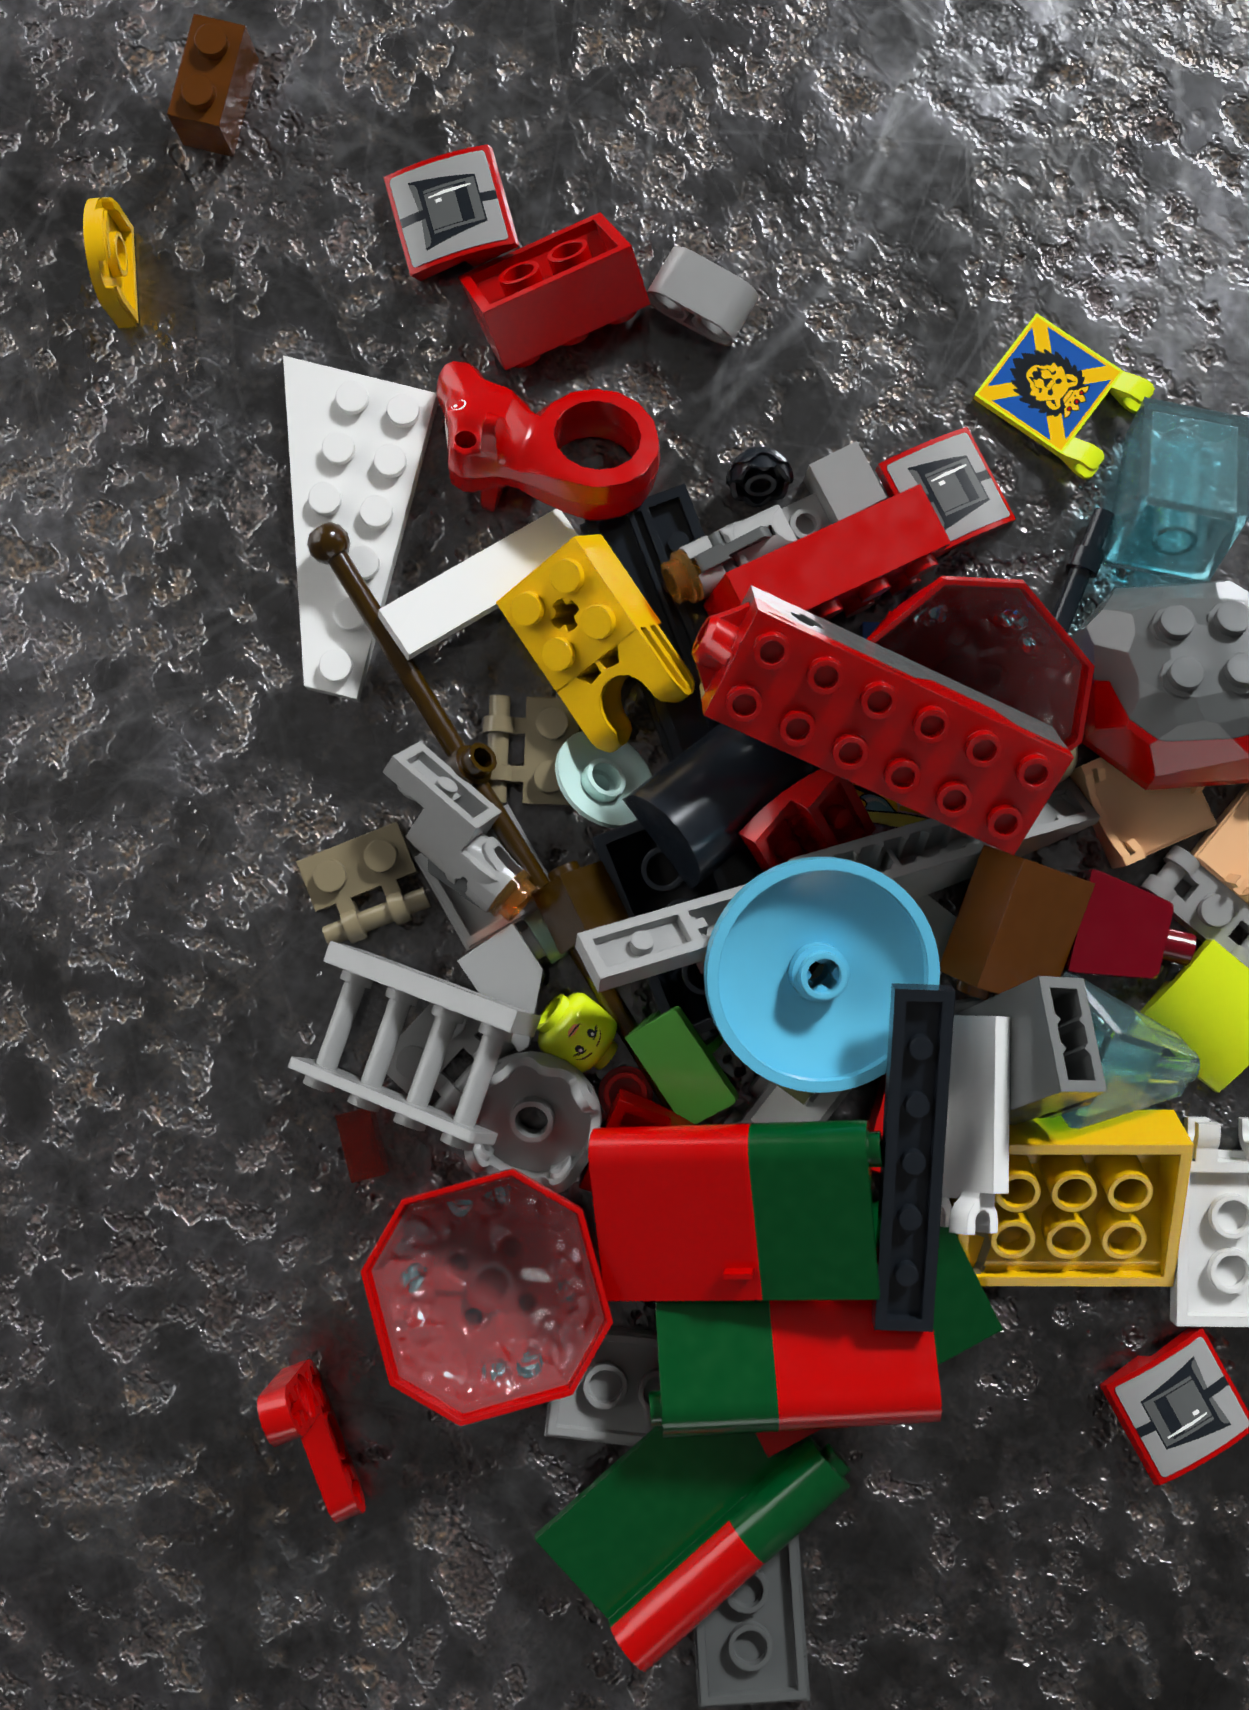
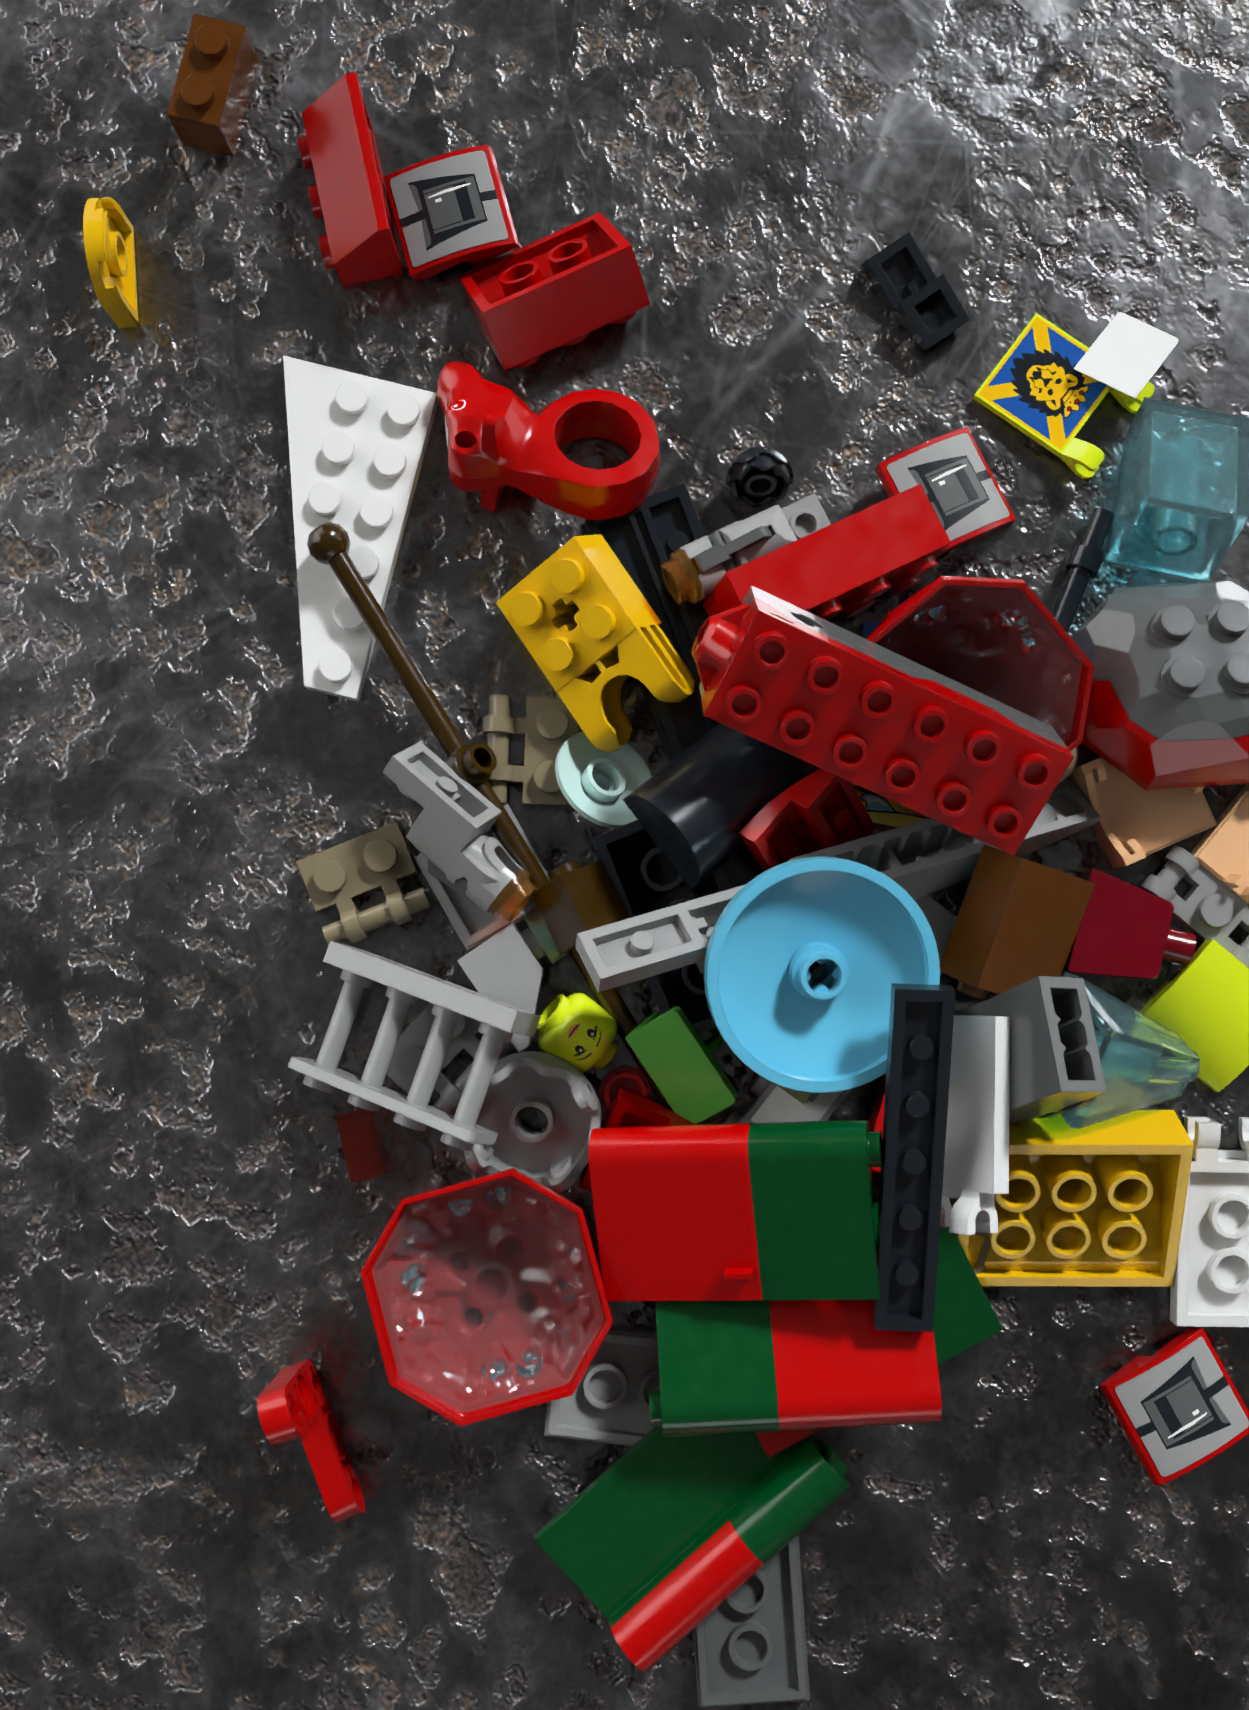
white tile [378,509,578,661] -> none
light grey beam [647,246,759,346] -> none
light grey brick [803,441,887,524] -> none
none -> red slope [297,72,404,287]
none -> black slope [861,232,971,351]
none -> white sticker [1073,312,1178,398]

